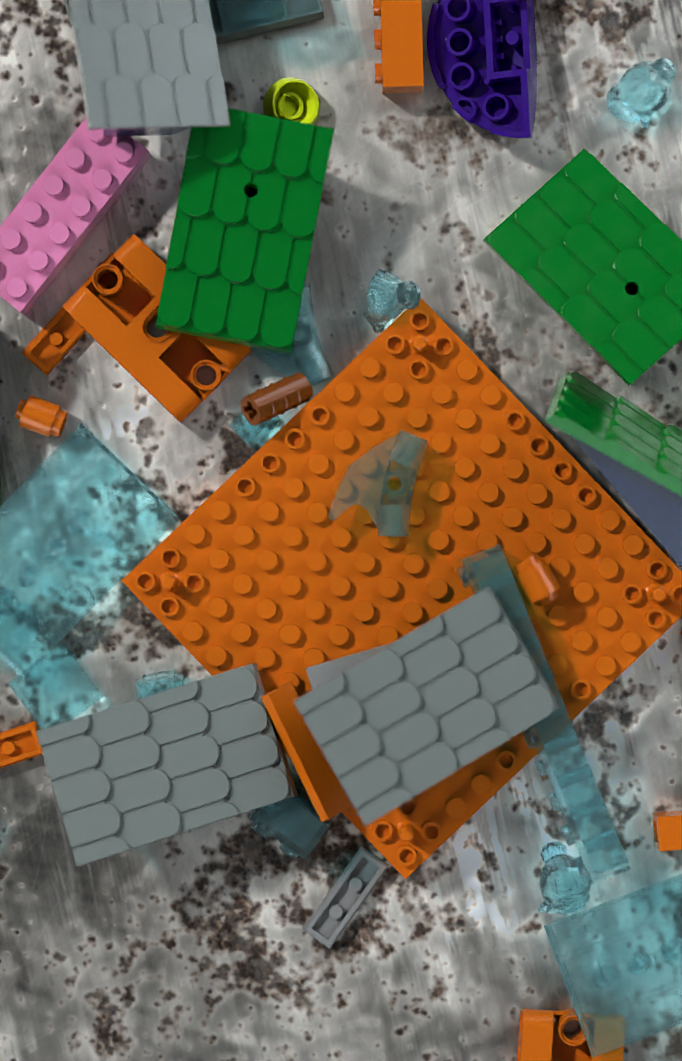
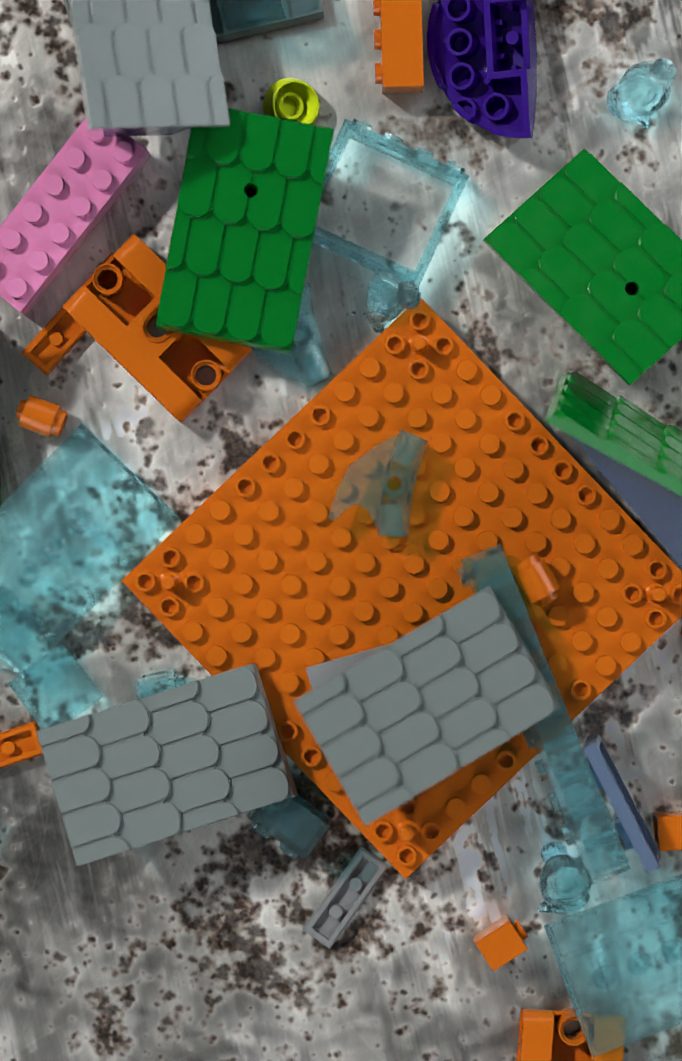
clear light blue brick [229,412,282,450] -> none
dark orange axle [241,373,313,425] -> none
orange tile [261,681,352,822] -> none
none -> clear light blue window [313,118,469,291]
none -> orange brick [473,915,528,972]
none -> sand blue hinge [583,733,661,873]

